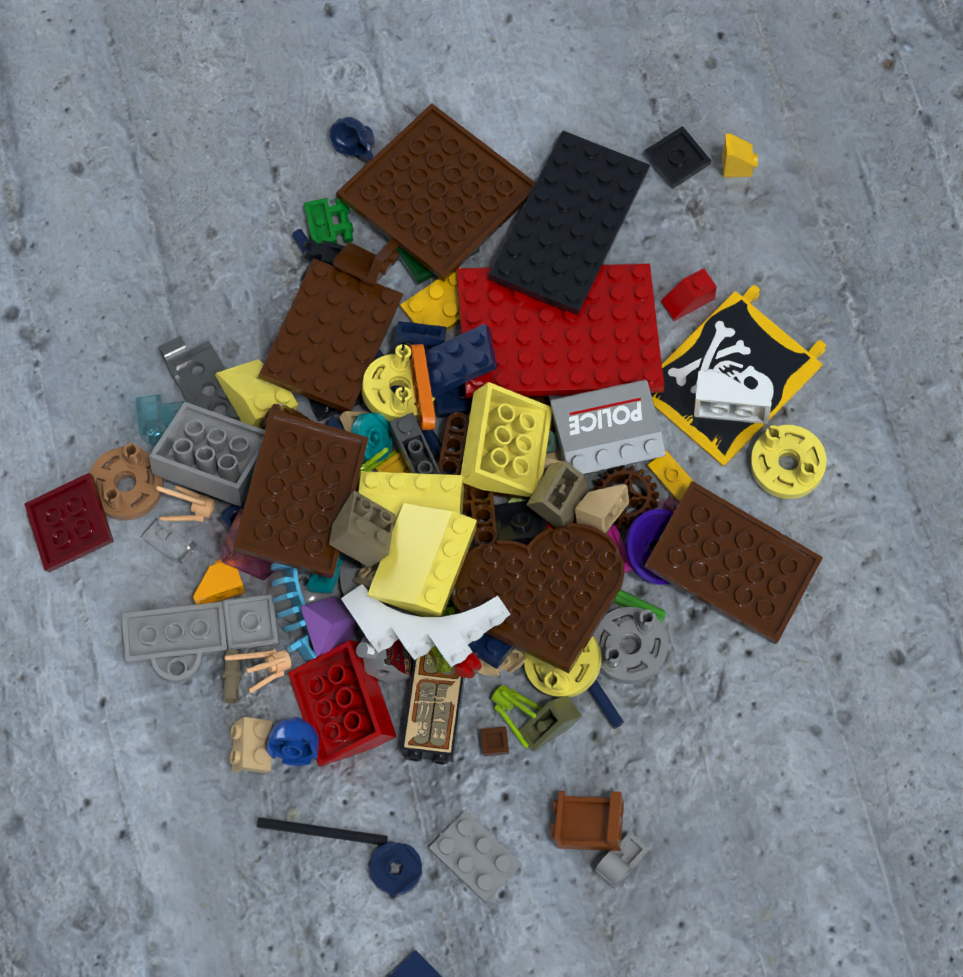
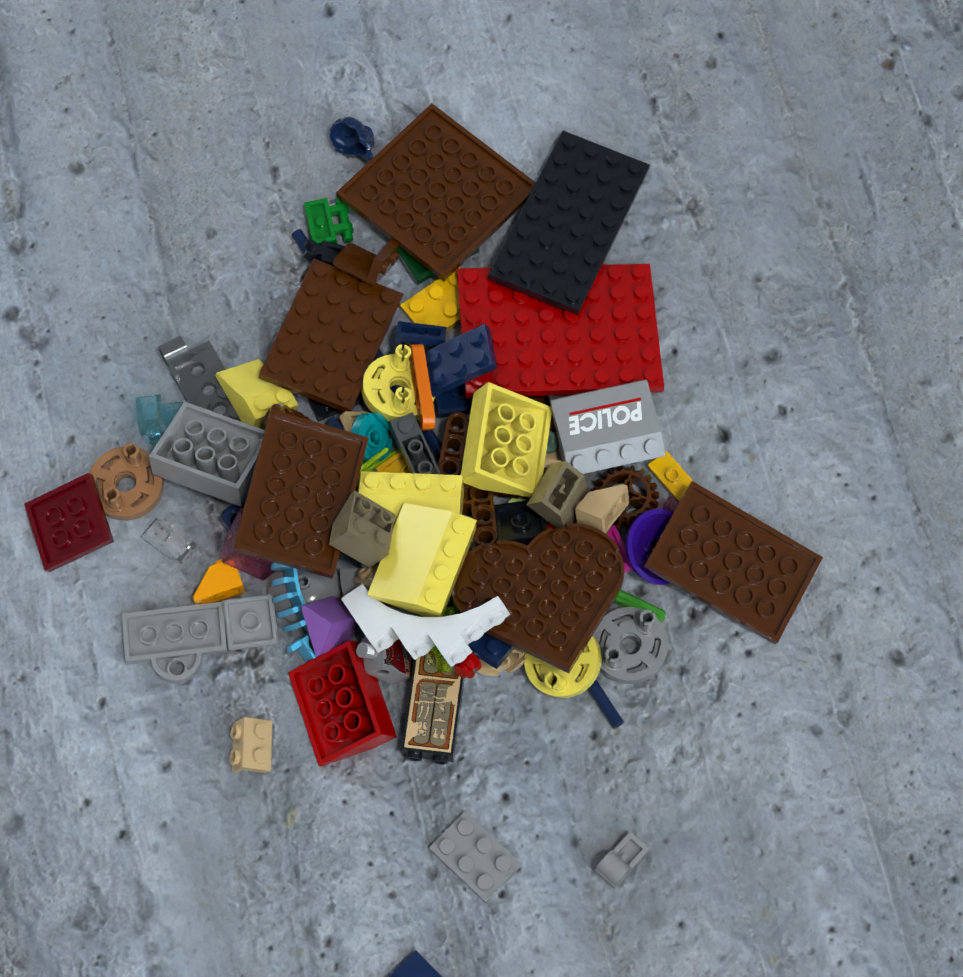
light nougat plant [156,485,215,522] -> none
dark tan pin [222,650,242,704] -> none
light nougat plant [224,649,291,693] -> none
black piece [257,817,388,846] -> none
blue cylinder [267,717,319,766] -> none
teal plate [306,554,343,593] -> none
dark blue plate [370,842,423,897] -> none
reddish brown plate [481,726,509,757] -> none
lime plant [491,684,543,748] -> none
olive slope [519,696,582,751] -> none
dark orange panel [551,791,624,851] -> none
black plate [644,126,711,189] -> none
flag [651,285,826,467] -> none
red slope [661,268,717,322] -> none
white slope [694,369,771,424] -> none
yellow slope [722,133,758,178] -> none
light yellow piece [751,425,827,499] -> none

